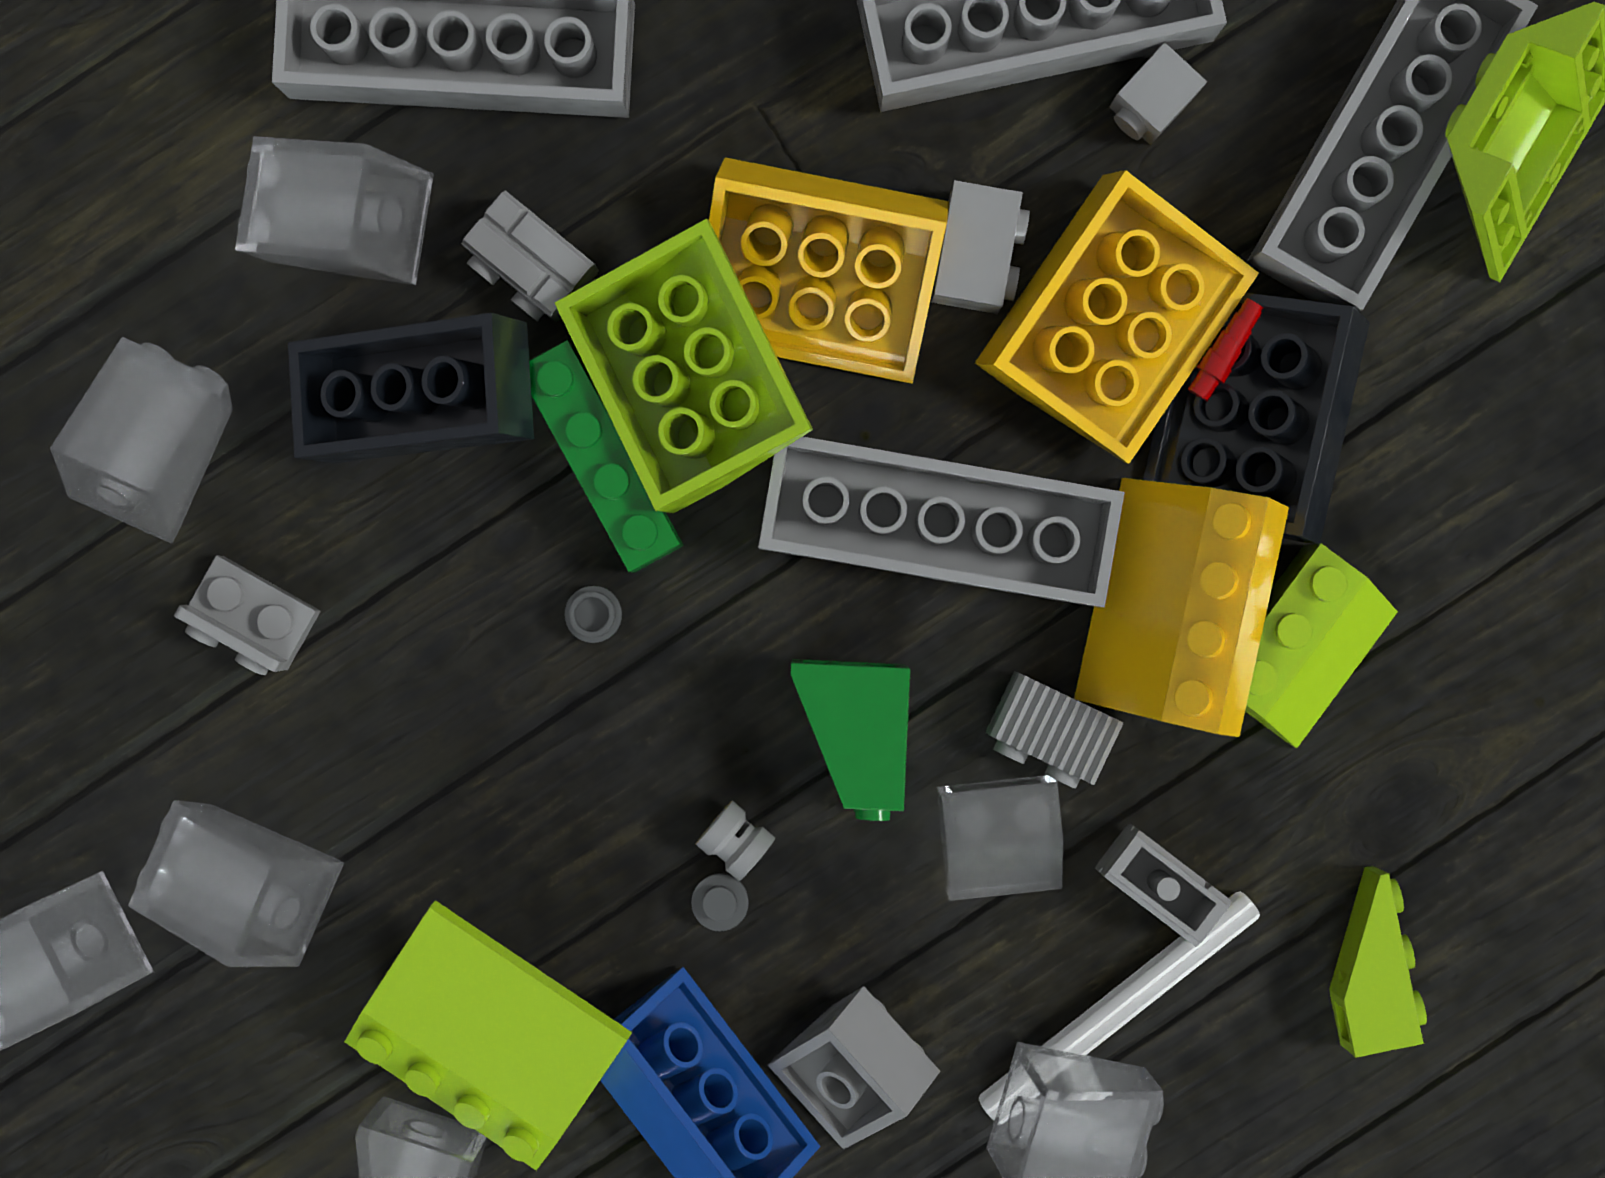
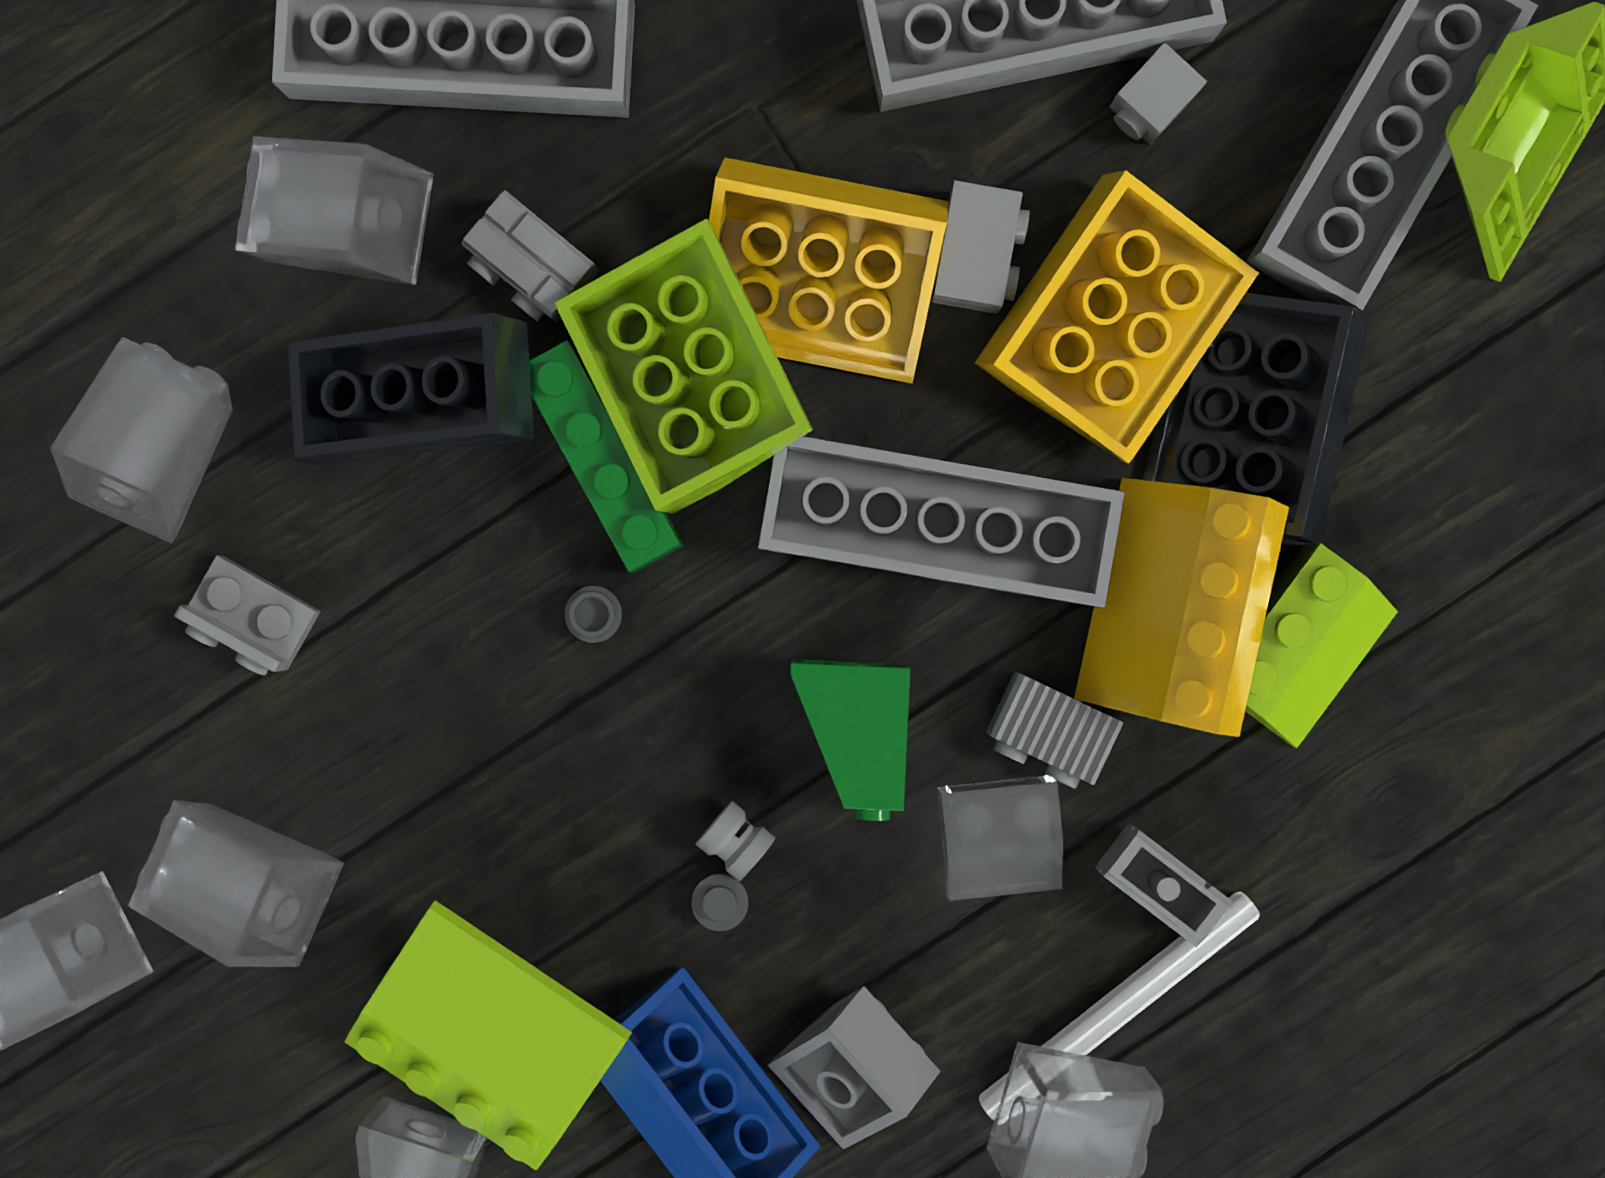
red animal [1188,298,1263,401] -> none
lime slope [1329,866,1427,1058] -> none

